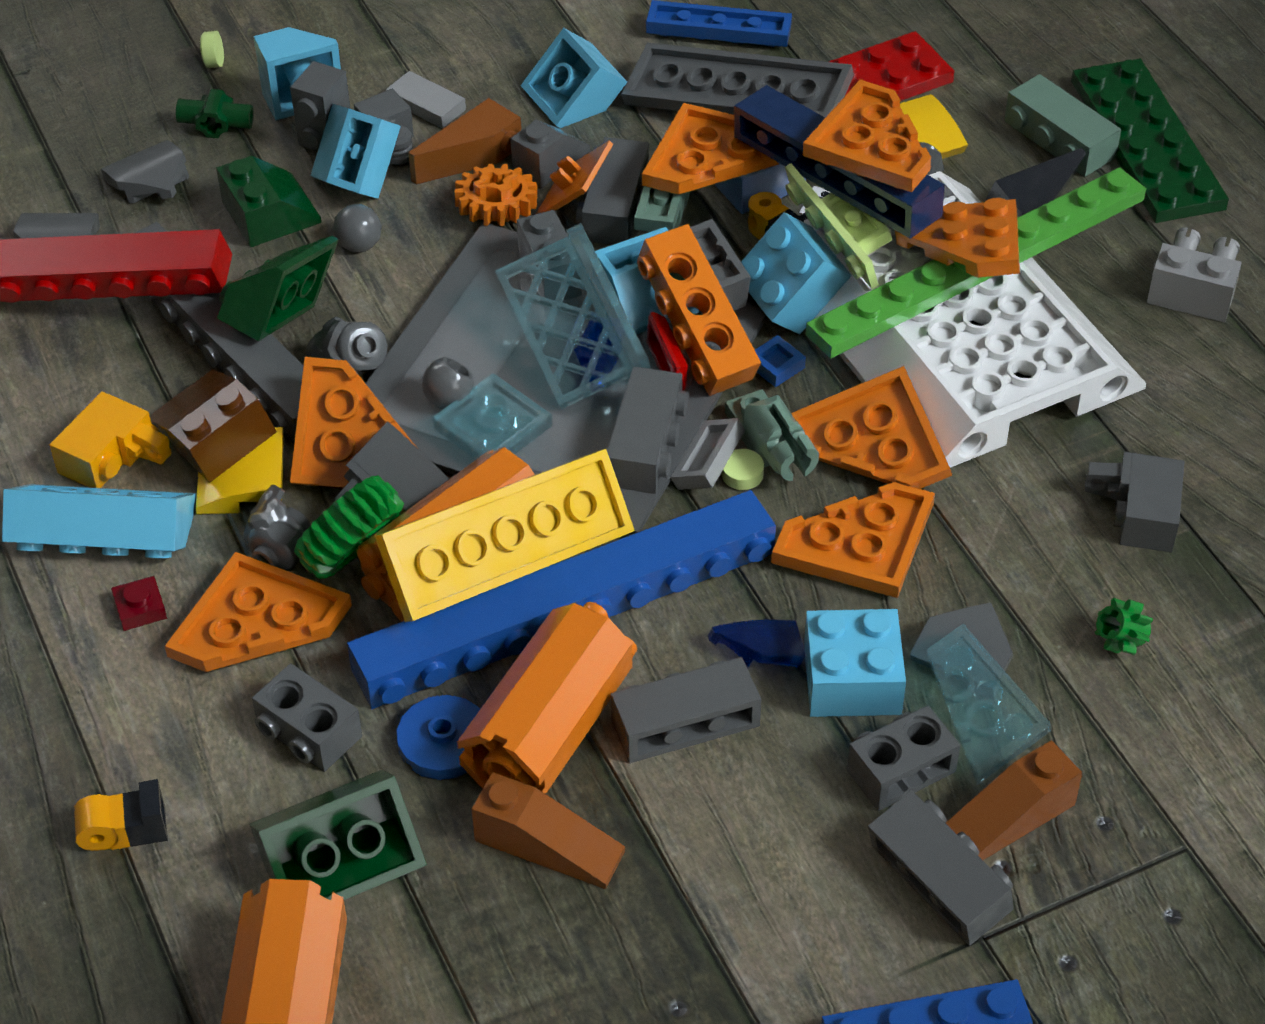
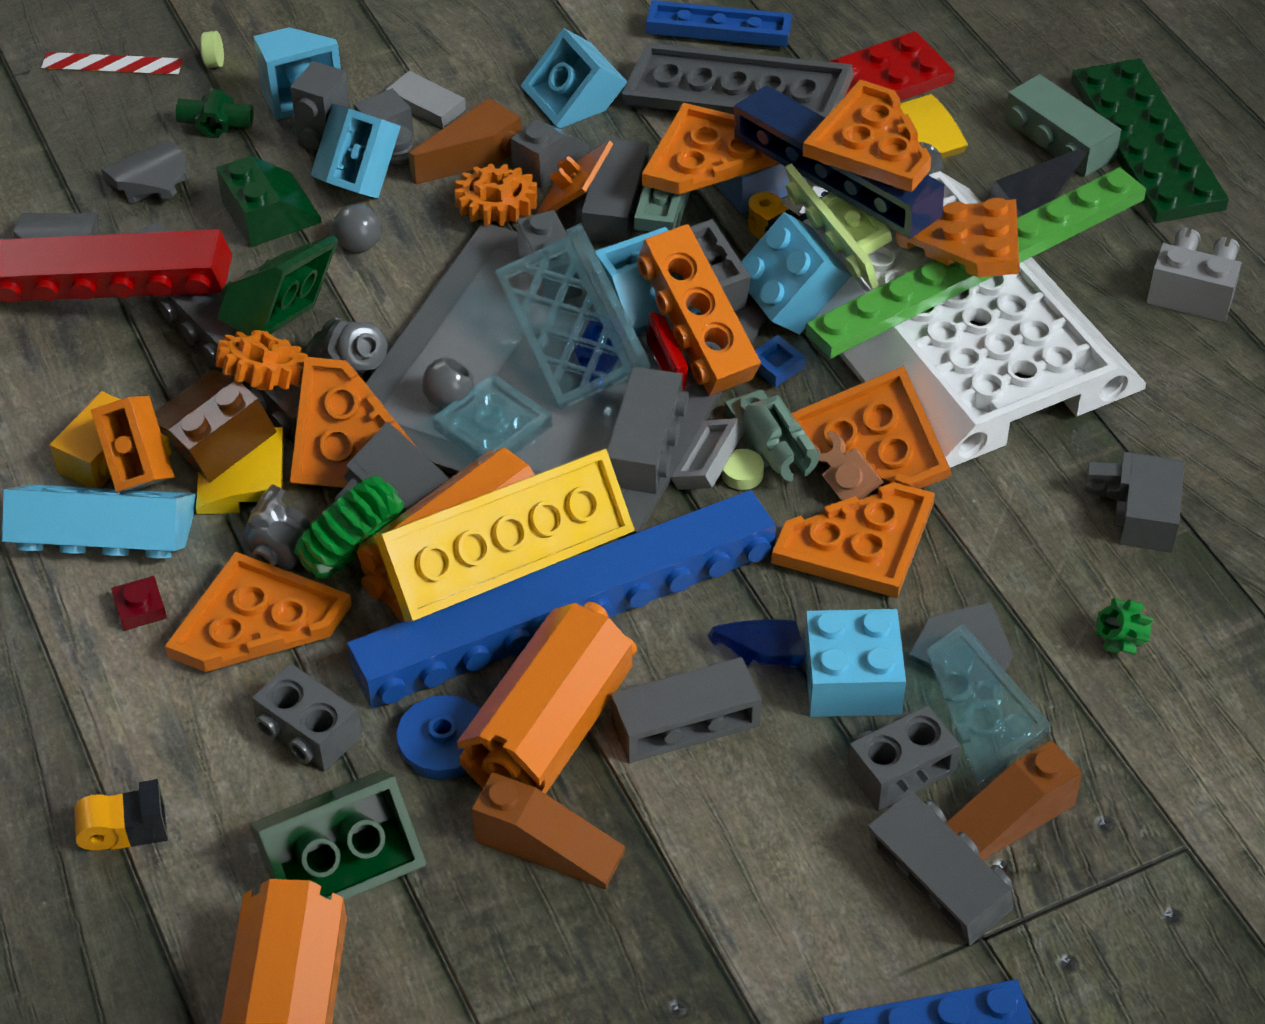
none -> sticker [41,52,184,75]
none -> orange brick [91,396,175,492]
none -> orange gear [215,330,308,390]
none -> nougat plate [814,430,884,500]

